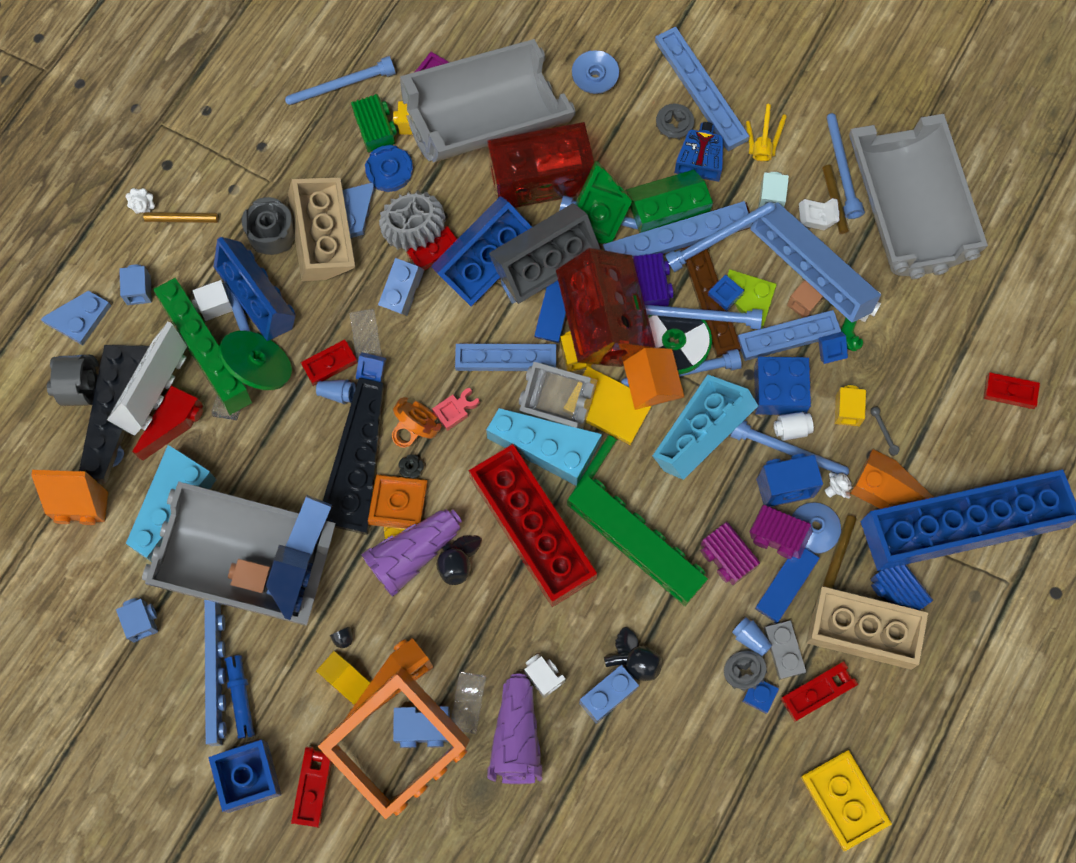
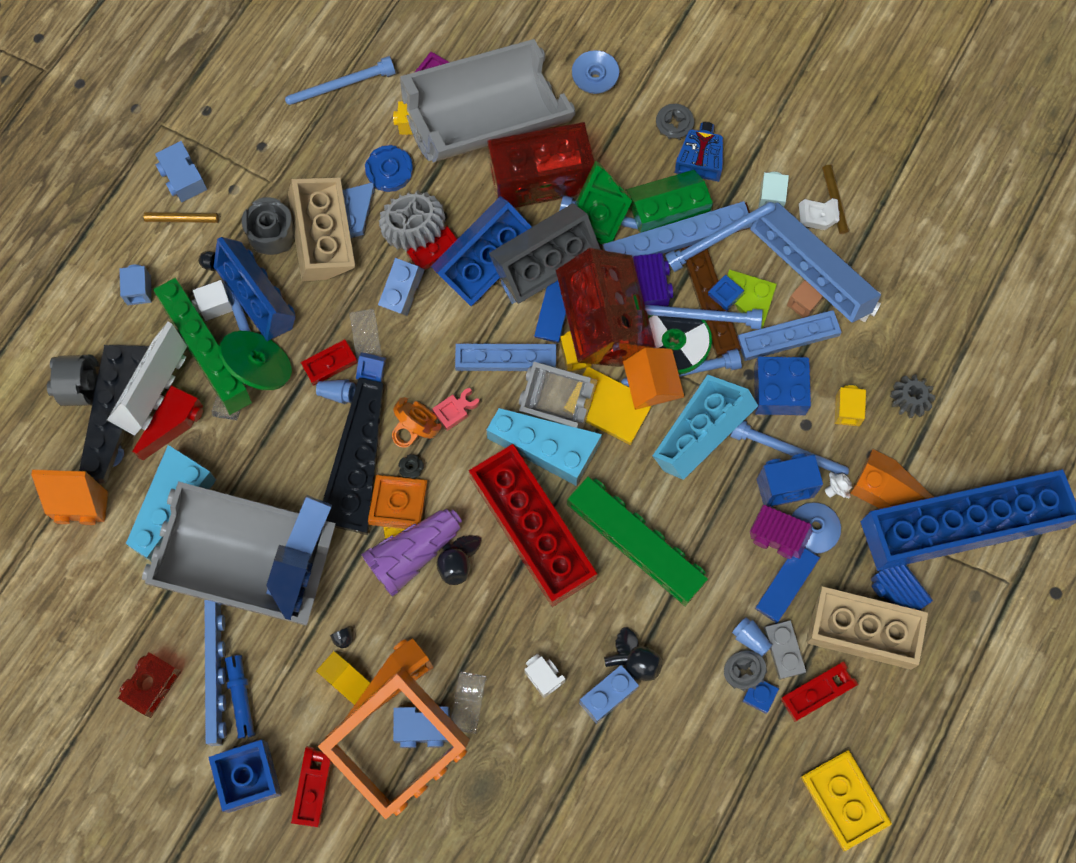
medium blue wing [41,291,111,346] -> none
medium blue brick [116,598,158,643] -> none
white plant [126,188,155,214] -> none
nougat brick [228,559,271,593] -> none
green brick [351,94,397,152] -> none
medium lavender cone [487,674,543,784] -> none
green bar [569,435,617,497] -> none
medium blue plate [655,26,750,151] -> none
magenta brick [700,522,760,586] -> none
yellow plant [746,103,787,161] -> none
white brick [774,412,814,441] -> none
blue plate [818,332,848,364] -> none
pearl gold bar [823,516,857,589] -> none
medium blue piece [827,113,865,219] -> none
green arm [841,317,863,351] -> none
light grey cylinder [849,114,988,279] -> none
dark grey hinge [870,407,900,456] -> none
red plate [983,372,1040,409] -> none
none -> clear red brick [117,652,181,718]
none -> medium blue brick [155,141,207,203]
none -> black hinge [198,251,215,271]
none -> dark grey gear [890,374,935,419]

